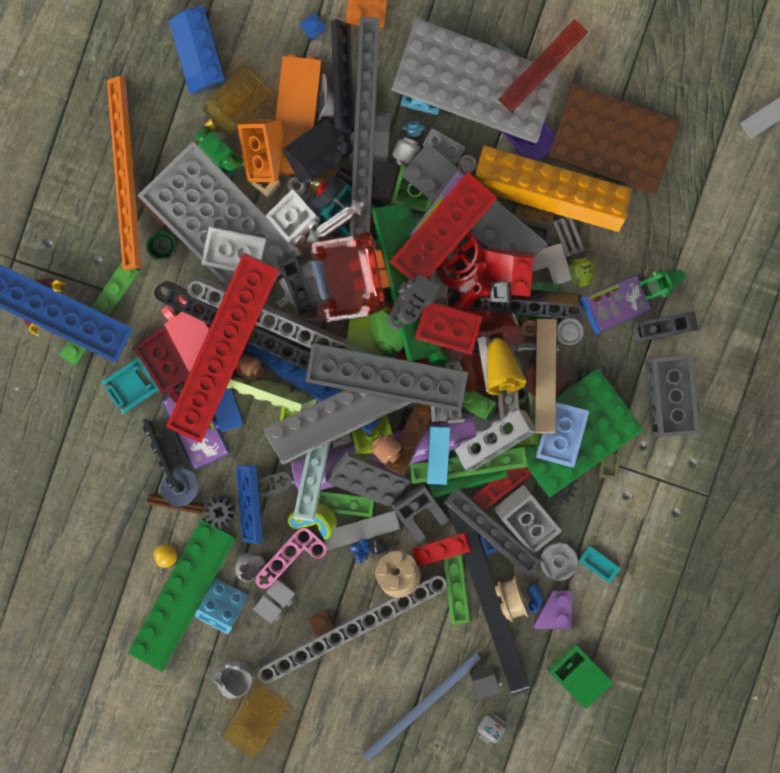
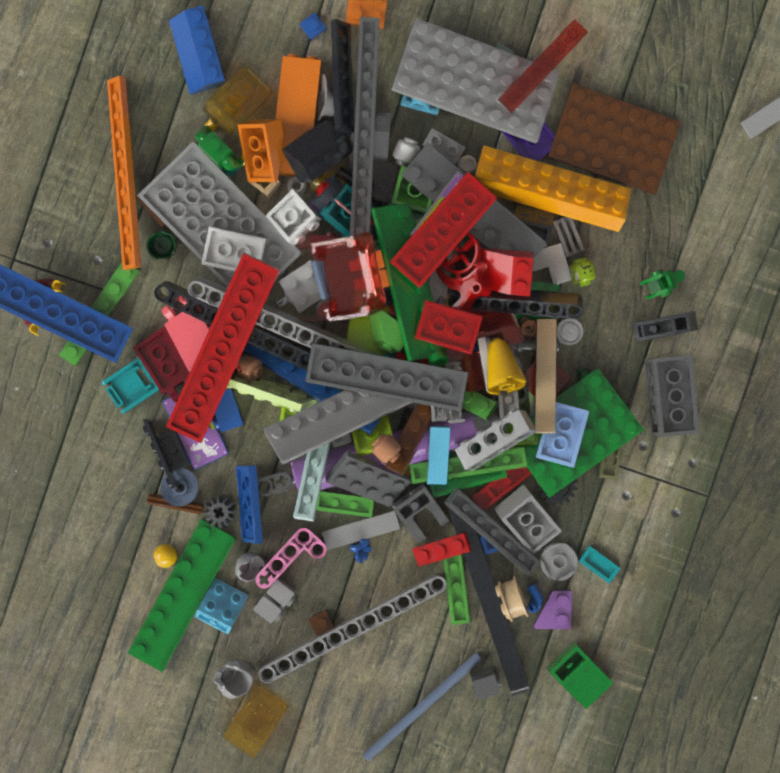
black slope [277,250,318,315] -> none
lime animal [288,503,337,539] -> none
light grey wheel [307,199,365,244] -> none
black plate [369,540,387,555] -> none
tan wheel [375,551,421,598] -> none
dark grey brick [387,274,440,330] -> none
medium azure plate [402,121,425,137] -> none
light grey head [477,714,506,744] -> none
tile [490,281,512,302] -> none
tile [580,274,652,334] -> none

